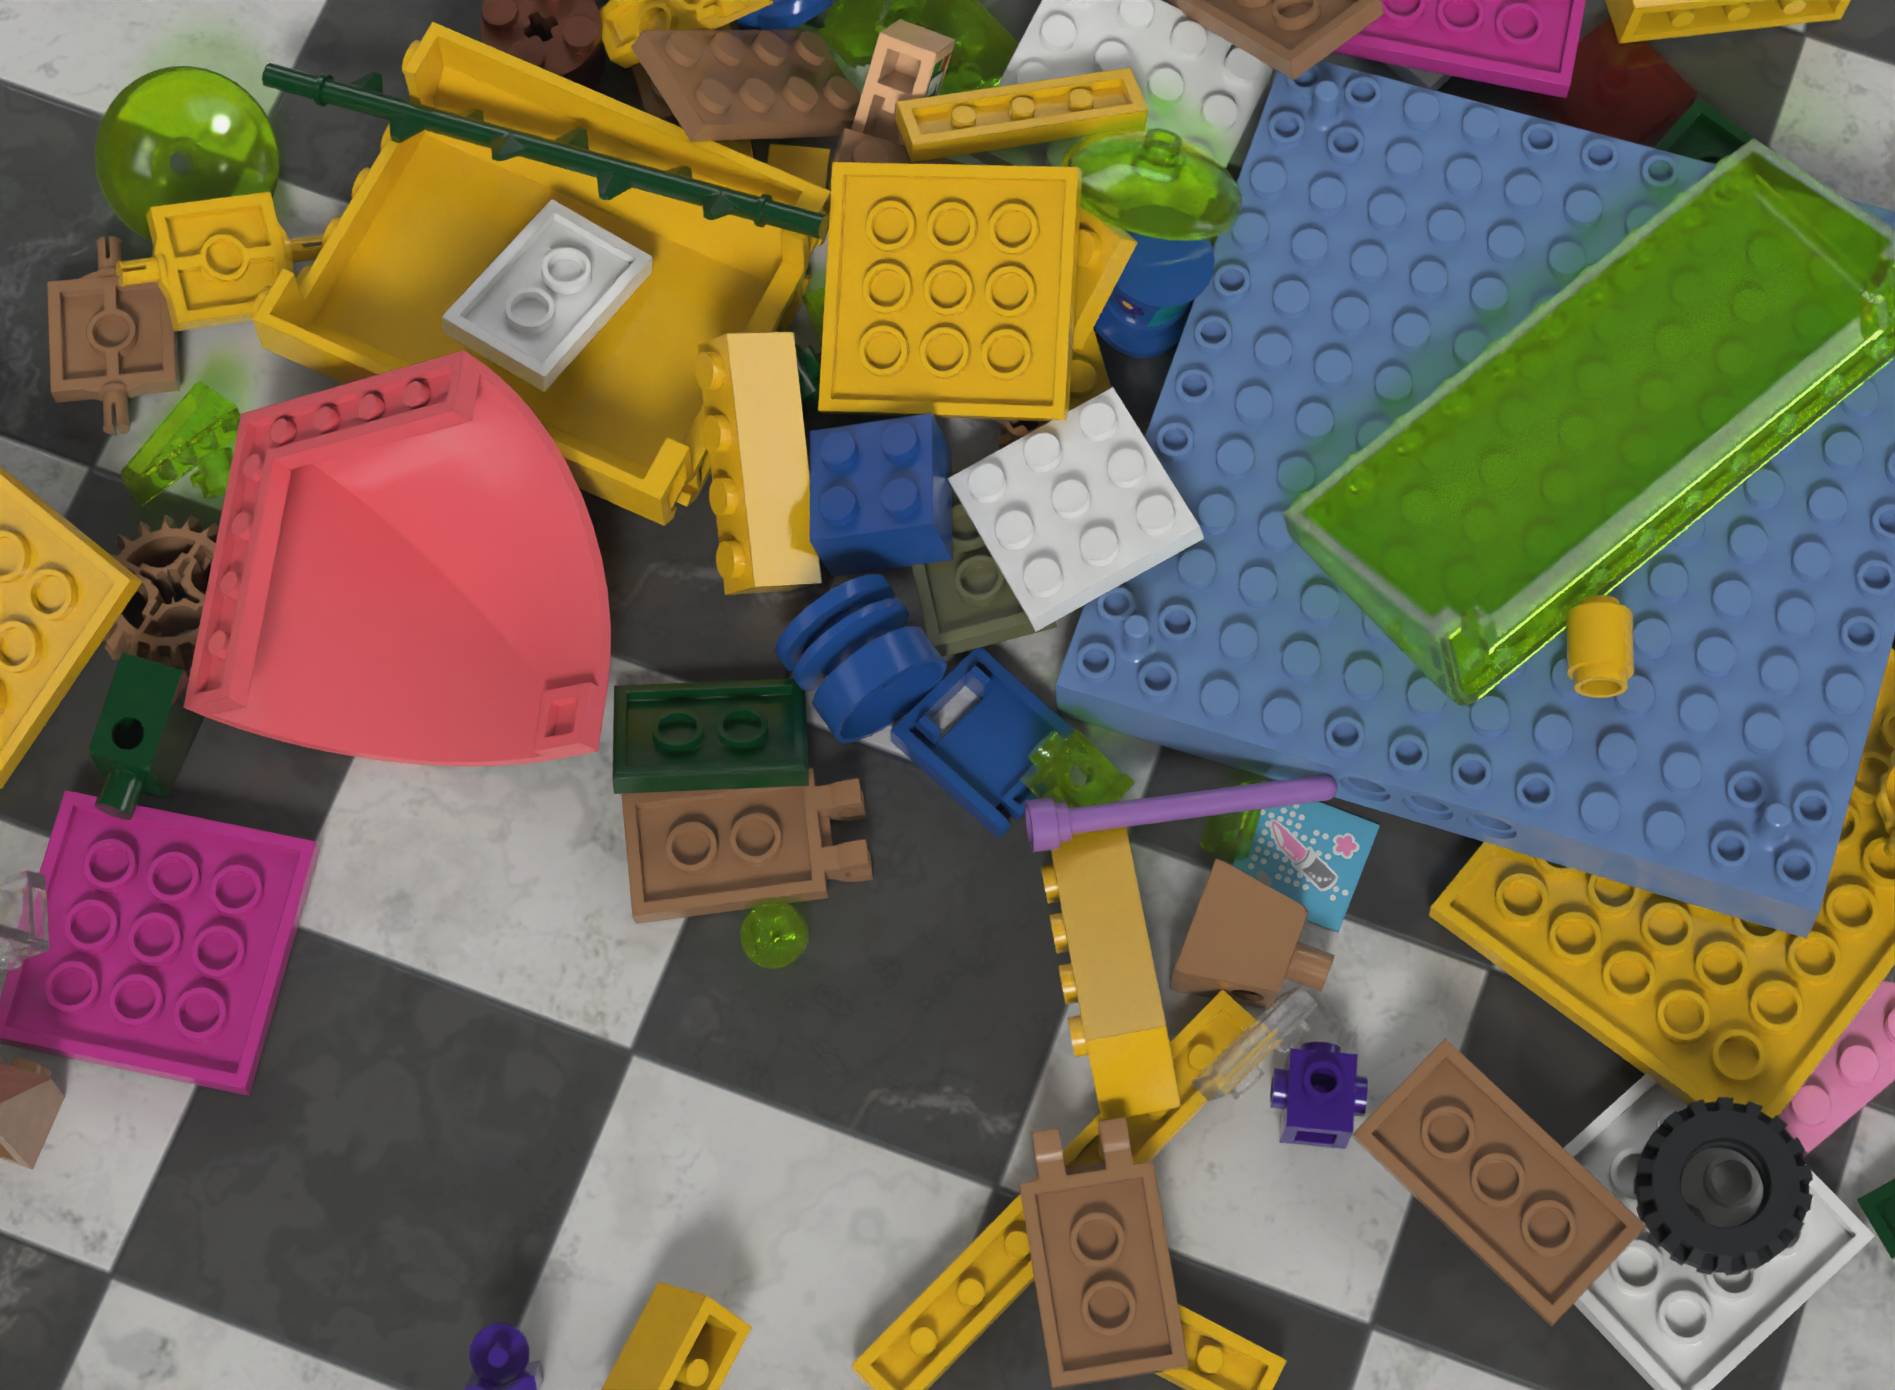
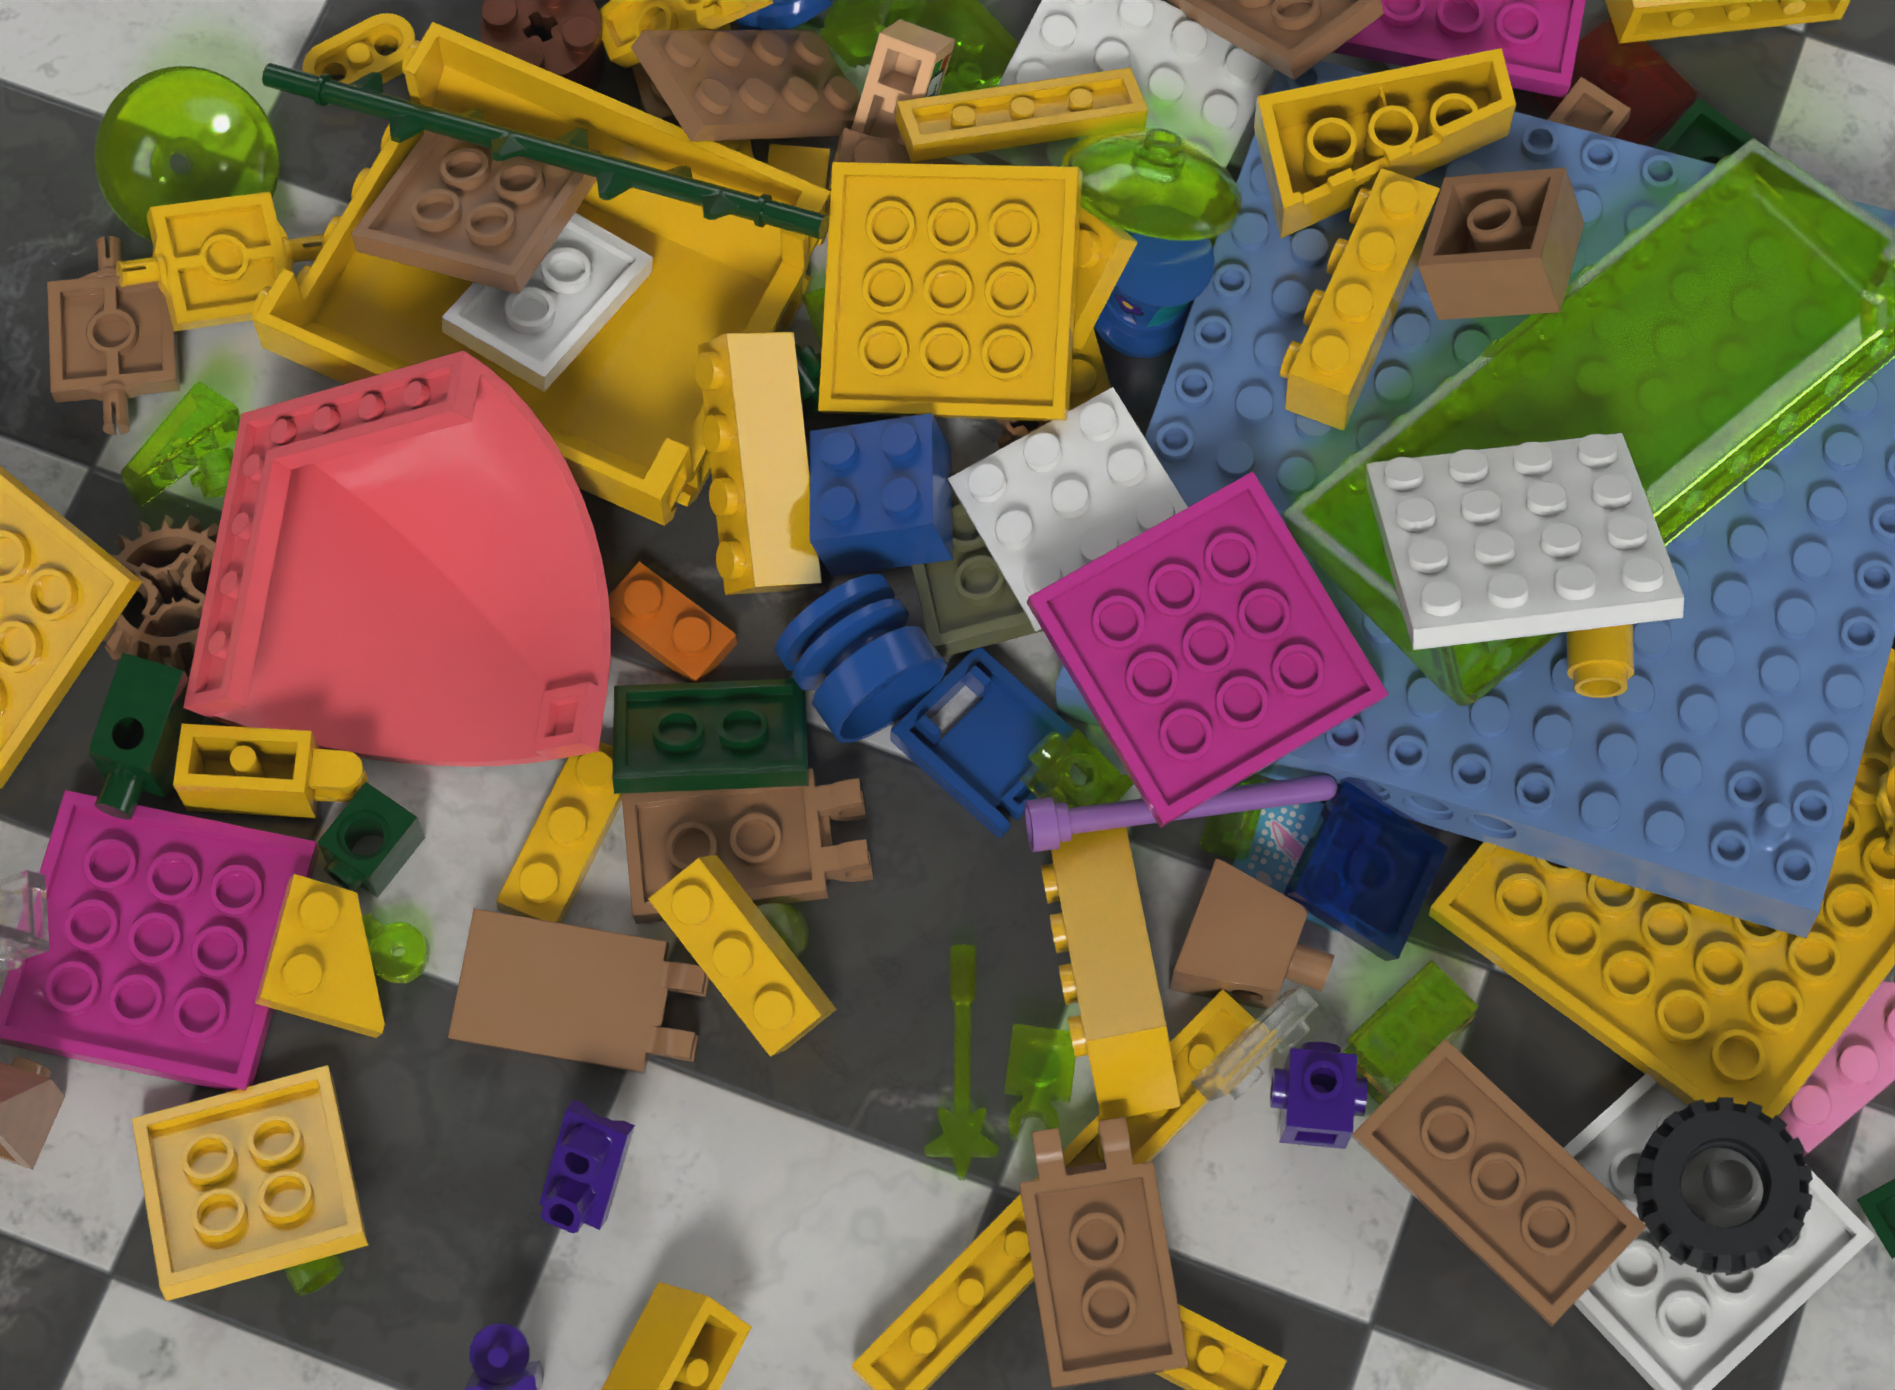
none -> yellow plate [131,1065,368,1301]
none -> yellow brick [173,724,369,818]
none -> yellow wing [255,874,385,1038]
none -> clear neon green hinge [284,1254,345,1296]
none -> yellow plate [302,13,416,105]
none -> dark green brick [317,782,425,898]
none -> medium nougat plate [351,131,601,294]
none -> clear neon green piece [362,913,430,984]
none -> medium nougat tile [448,908,710,1074]
none -> yellow plate [496,742,622,923]
none -> dark purple hips [539,1099,635,1233]
none -> orange plate [608,561,737,683]
none -> yellow brick [648,855,837,1057]
none -> clear neon green piece [925,944,999,1181]
none -> clear neon green plate [1004,1023,1076,1141]
none -> dark pink plate [1026,471,1389,828]
none -> yellow wedge [1254,48,1516,239]
none -> yellow brick [1280,168,1440,431]
none -> clear blue plate [1283,781,1449,961]
none -> clear neon green hips [1341,960,1479,1105]
none -> white plate [1366,433,1684,650]
none -> medium nougat brick [1418,167,1584,320]
none -> medium nougat plate [1548,77,1631,138]

